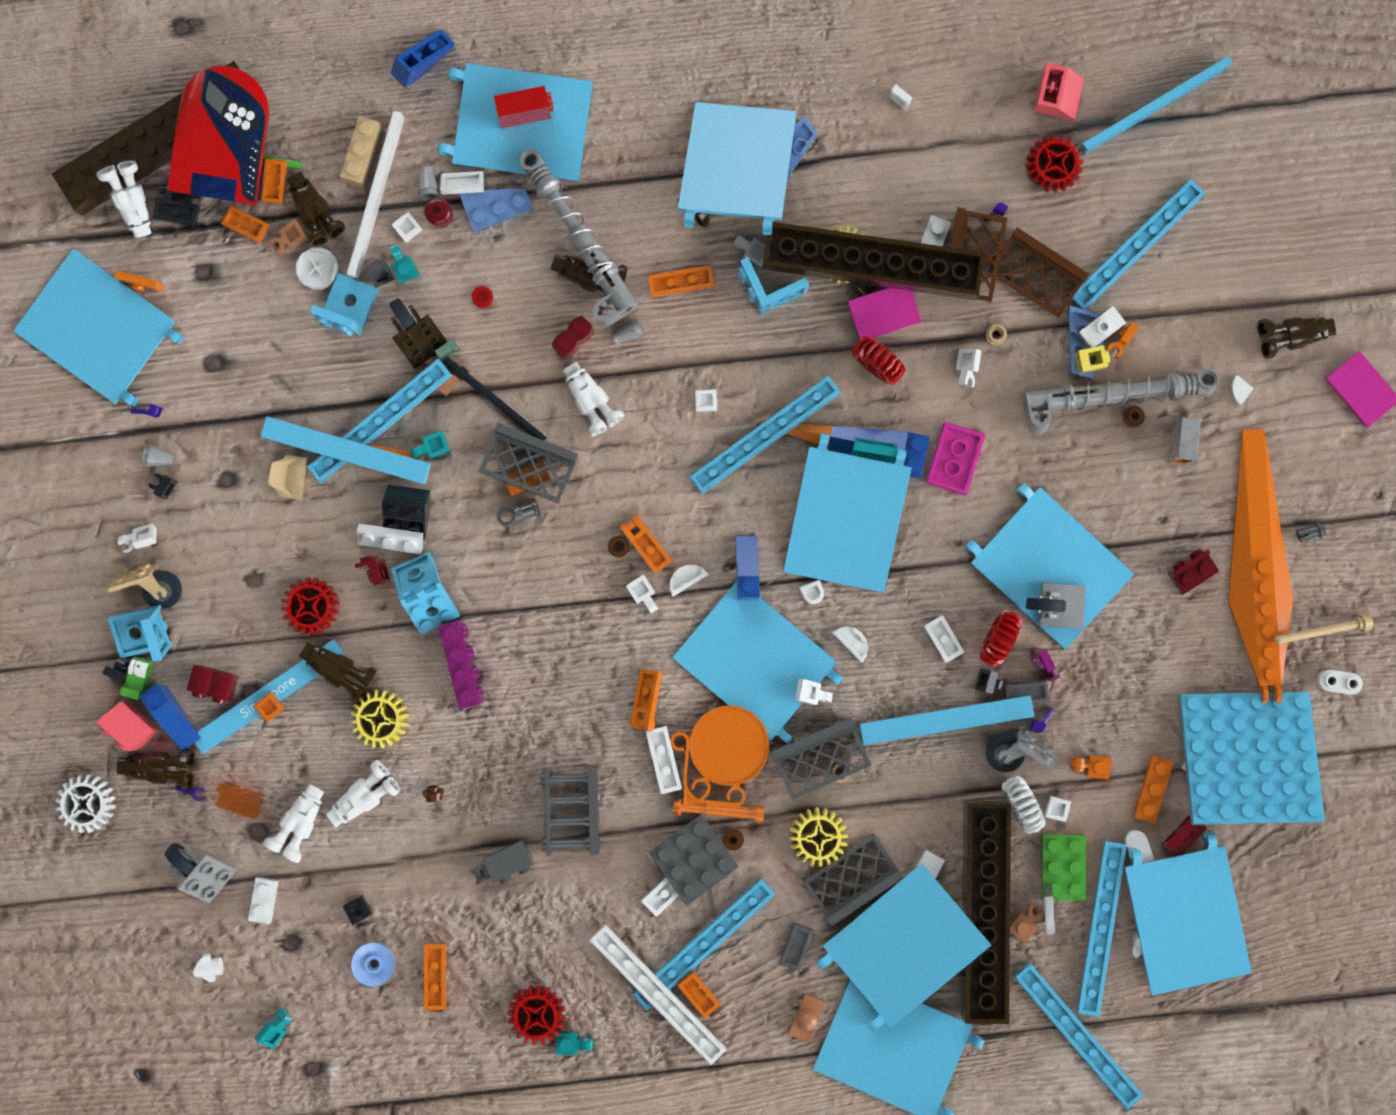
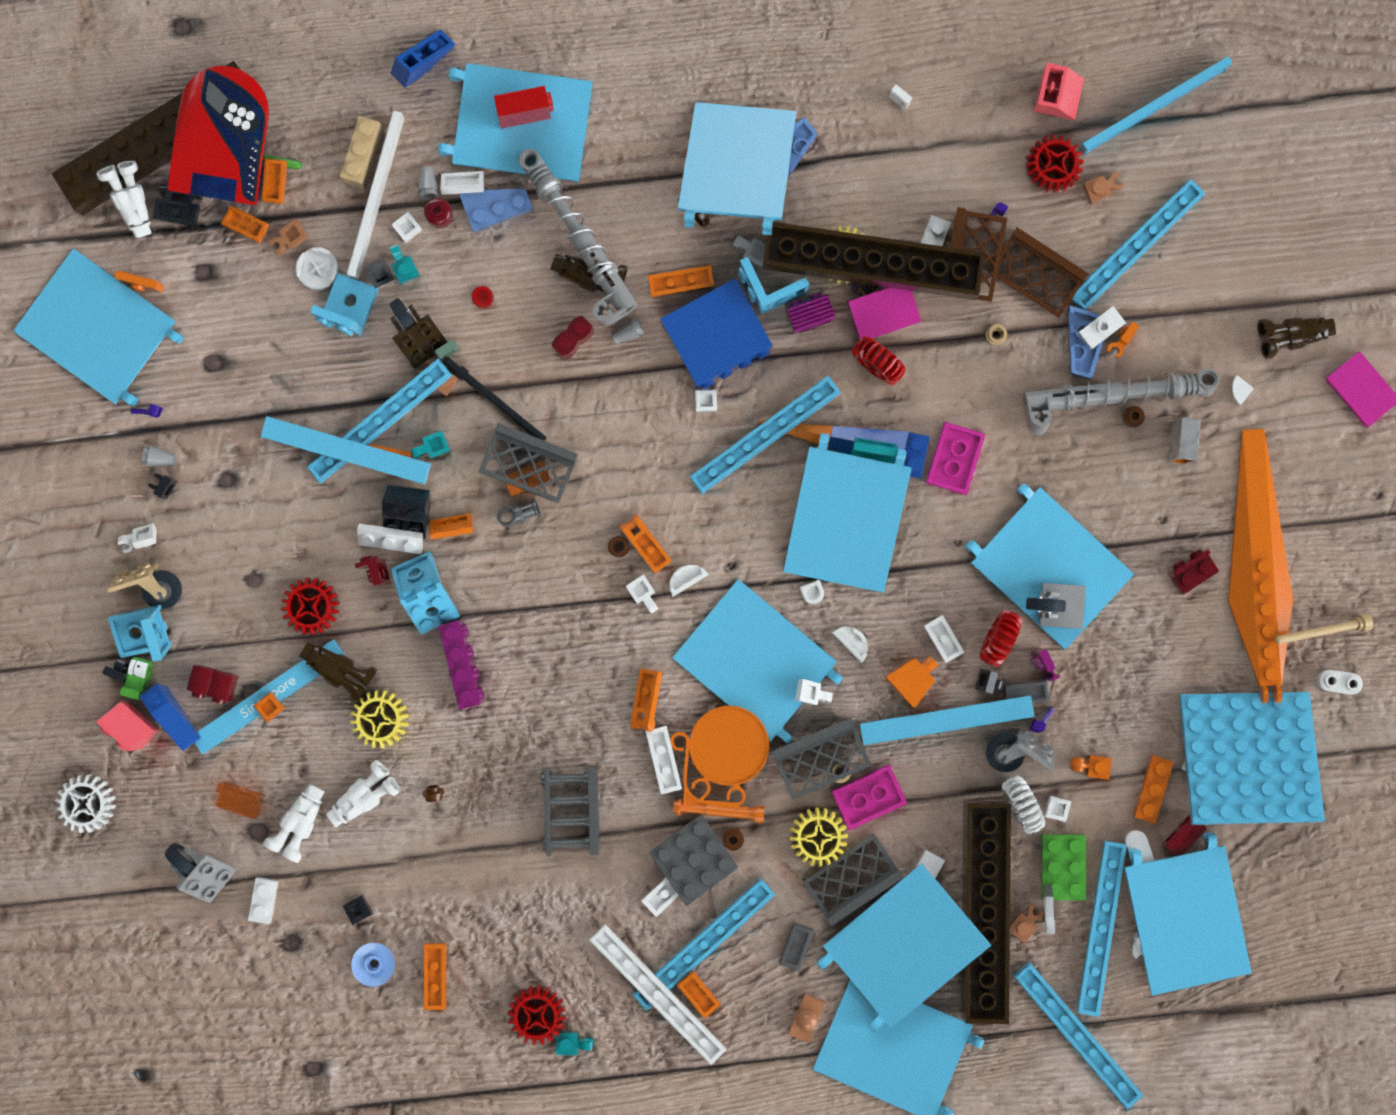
dark brown piece [117,749,195,789] -> none
dark purple hand [176,785,206,801] -> none
white piece [193,953,224,982] -> none
teal plate [254,1007,292,1049] -> none
tan slope [268,455,309,500] -> none
dark brown piece [287,172,345,246] -> none
dark grey brick [470,838,535,884] -> none
white piece [563,362,625,437] -> none
slope [735,536,760,600] -> none
white plate [956,349,981,387] -> none
light yellow brick [1074,345,1110,375] -> none
dark grey pin [1296,522,1327,542] -> none
none -> orange plate [429,513,474,540]
none -> blue panel [660,278,773,390]
none -> magenta brick [786,292,836,335]
none -> dark pink tile [830,764,907,830]
none -> orange torso [884,656,938,708]
none -> nougat plate [1083,173,1124,204]

